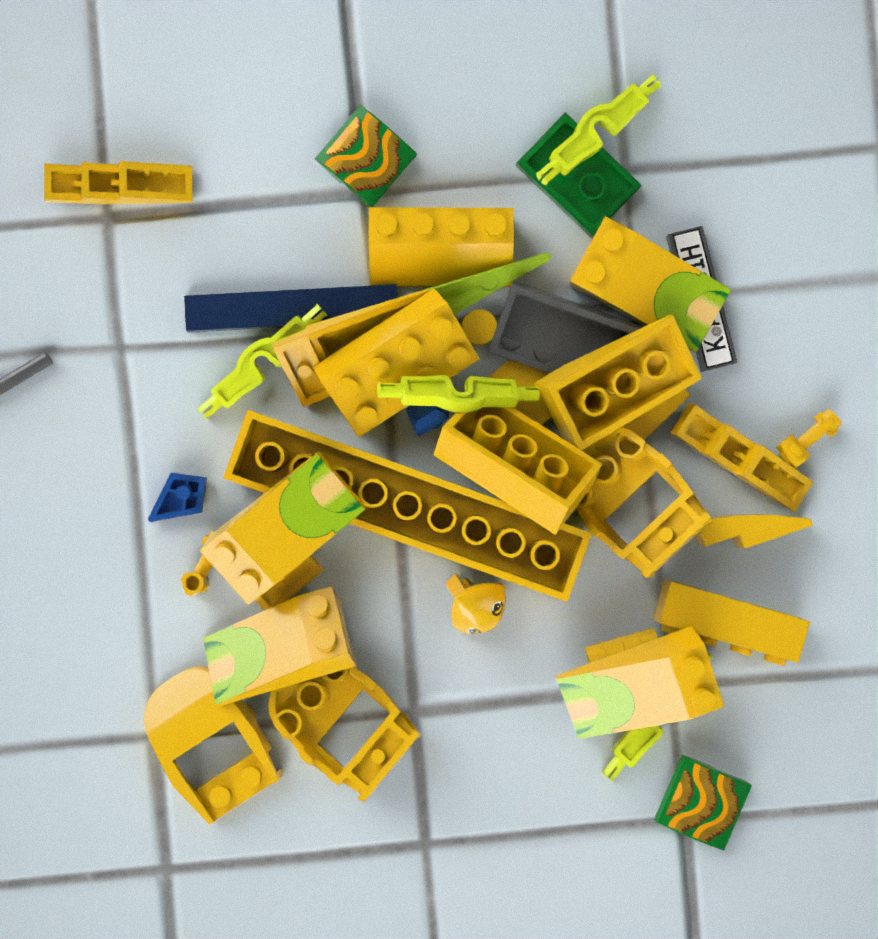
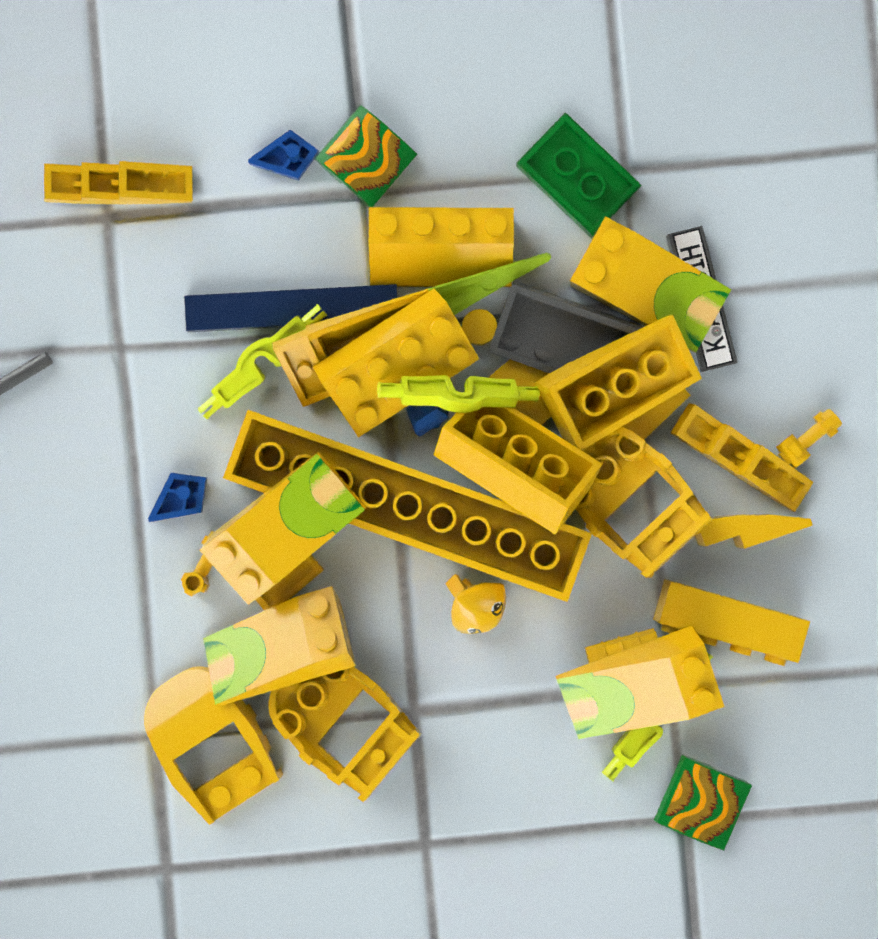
neon yellow piece [536,75,661,185] -> none
none -> blue piece [248,130,319,181]

